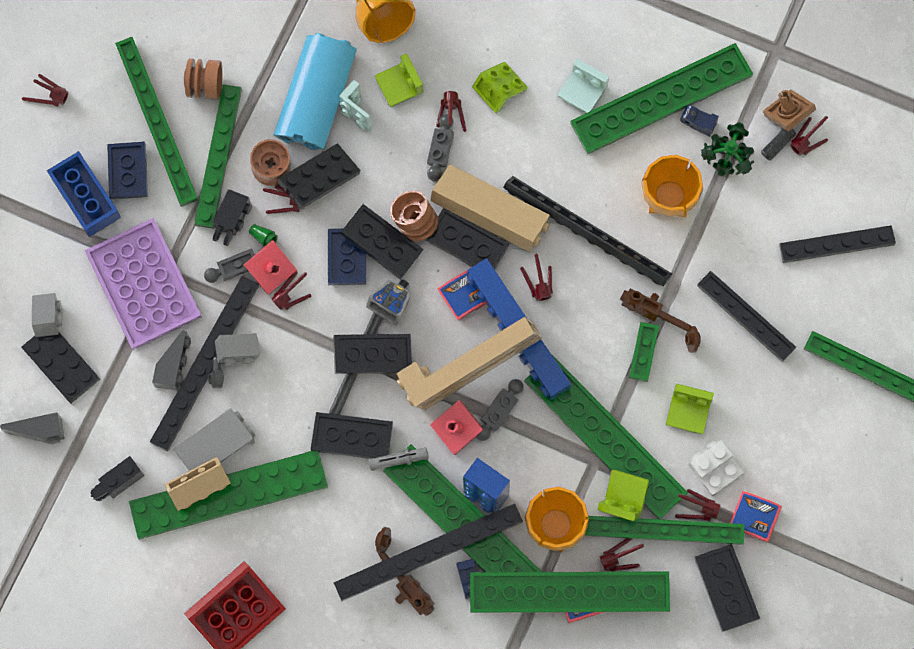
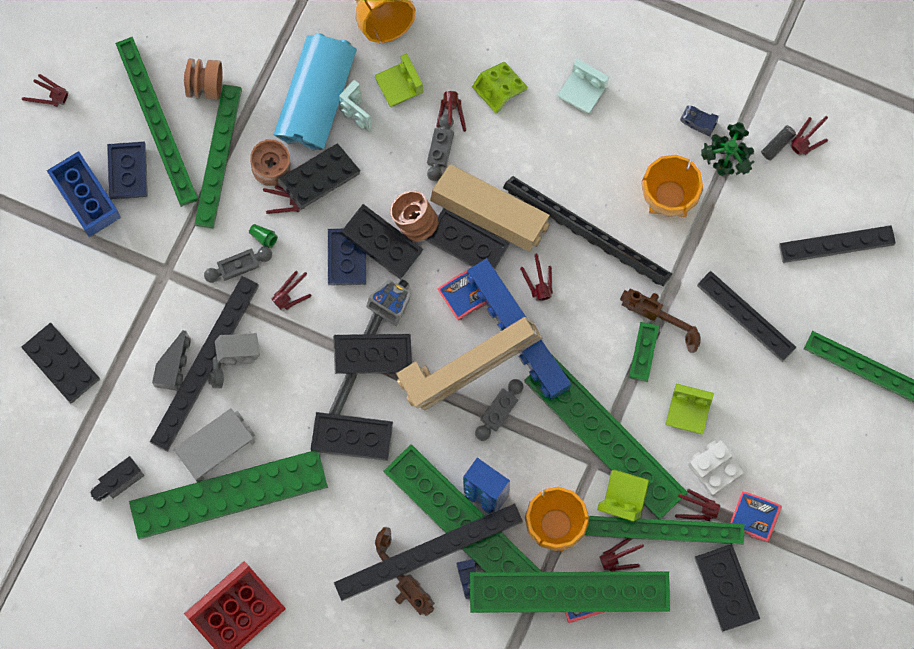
dark grey slope [0,412,65,444] -> none
light grey brick [32,293,62,337] -> none
lavender plate [85,218,202,350] -> none
tan brick [164,457,230,511] -> none
black hinge [213,189,252,246] -> none
coral tile [244,241,297,294] -> none
light grey pin [369,447,429,471] -> none
coral tile [430,400,483,455] -> none
green plate [570,43,753,155] -> none
medium nougat plate [763,89,816,132] -> none

